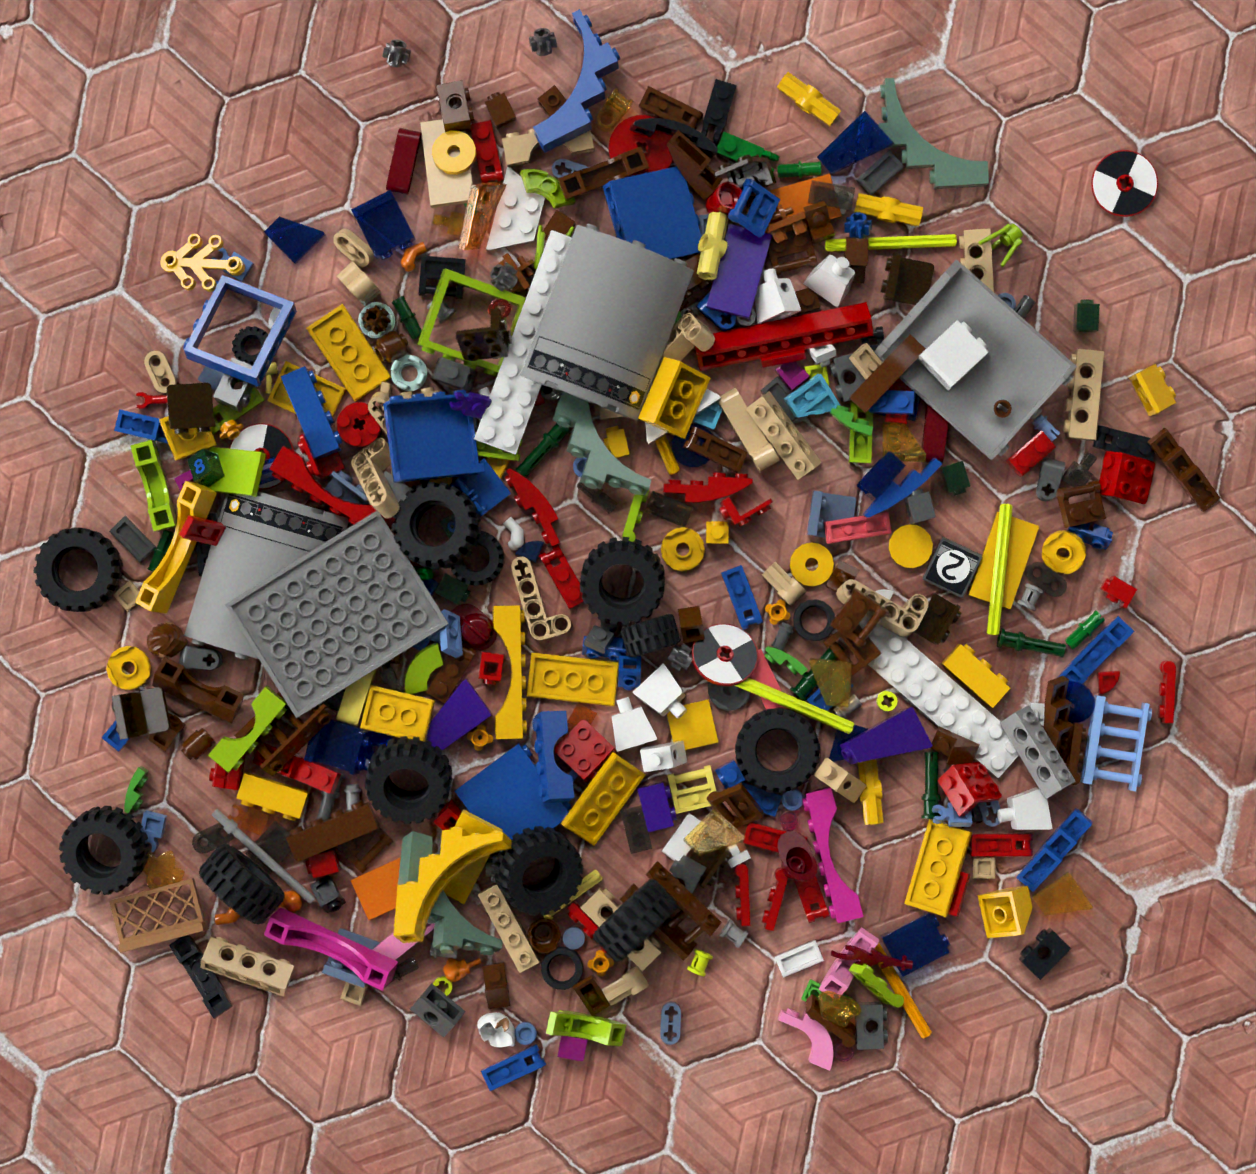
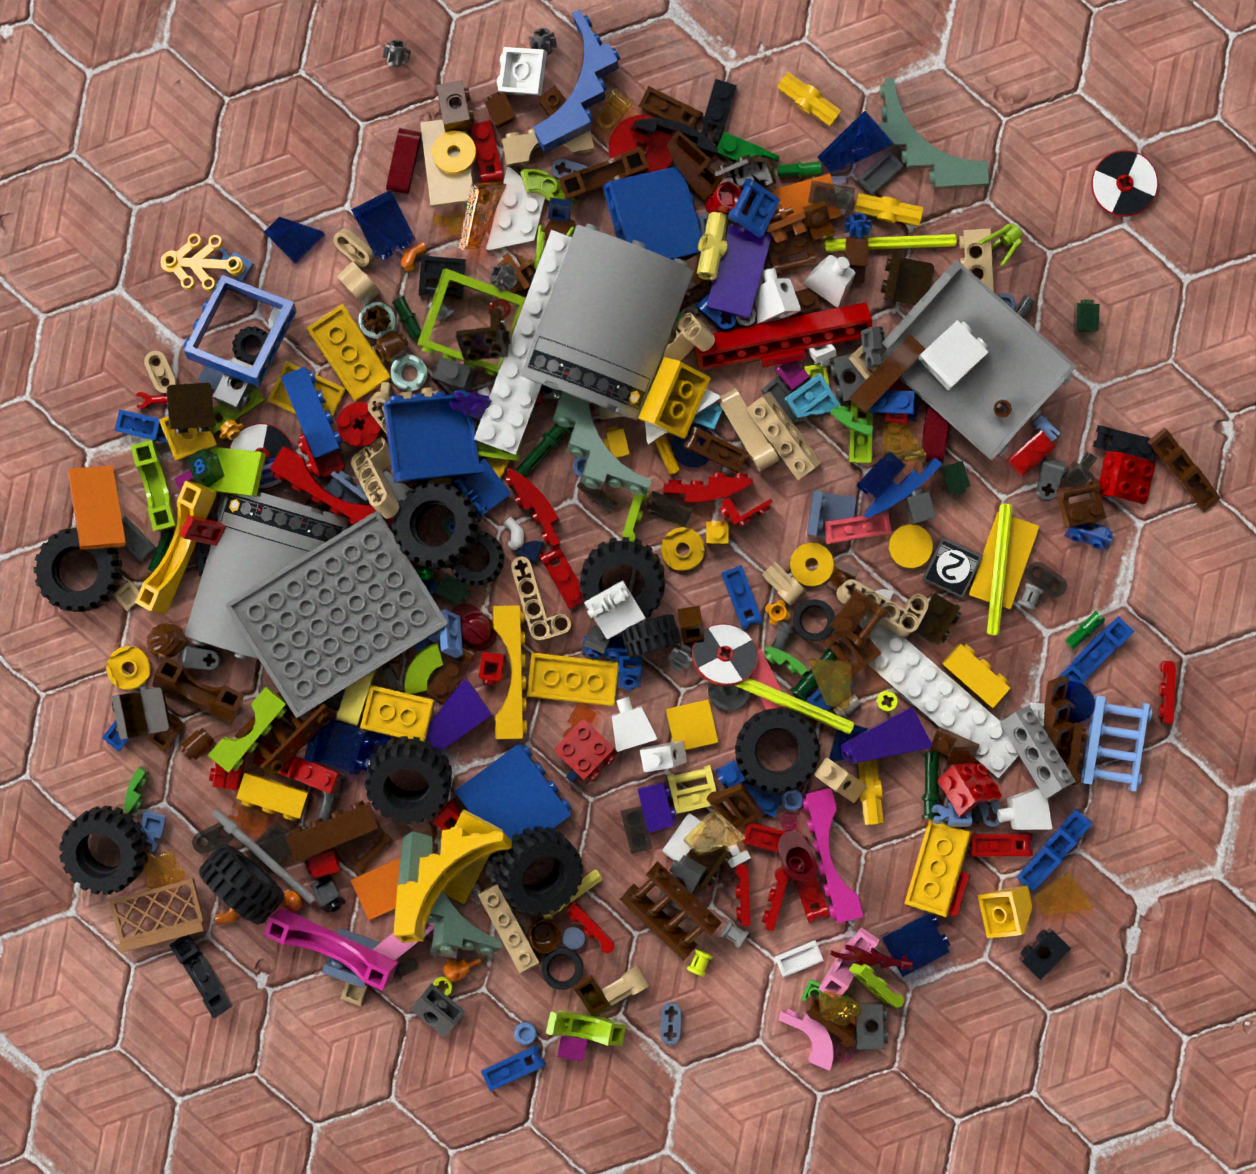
tan brick [201,937,294,997] -> none
light yellow hand [266,362,278,394] -> none
light grey pin [344,784,361,811] -> none
light orange plate [467,724,493,751] -> none
white hair [477,1012,515,1048] -> none
reddish brown slope [482,962,511,1009] -> none
blue arch [532,711,574,803] -> none
yellow tile [561,752,646,846] -> none
tan brick [580,887,661,971] -> none
light orange plate [587,950,614,977] -> none
black tyre [593,879,677,962] -> none
white torso [633,664,687,719] -> none
light orange axle [874,942,932,1039] -> none
tan tile [972,856,996,879] -> none
dark green pin [997,628,1066,658] -> none
yellow tile [1042,530,1086,574] -> none
tan brick [1063,349,1104,441] -> none
red tile [1097,671,1120,694] -> none
red brick [1100,576,1137,609] -> none
yellow slope [1129,364,1176,416] -> none
none -> orange tile [68,465,126,550]
none -> white plate [497,47,547,96]
none -> dark blue tile [548,197,572,222]
none -> white hinge [584,581,646,639]
none -> dark grey plate [861,327,882,368]

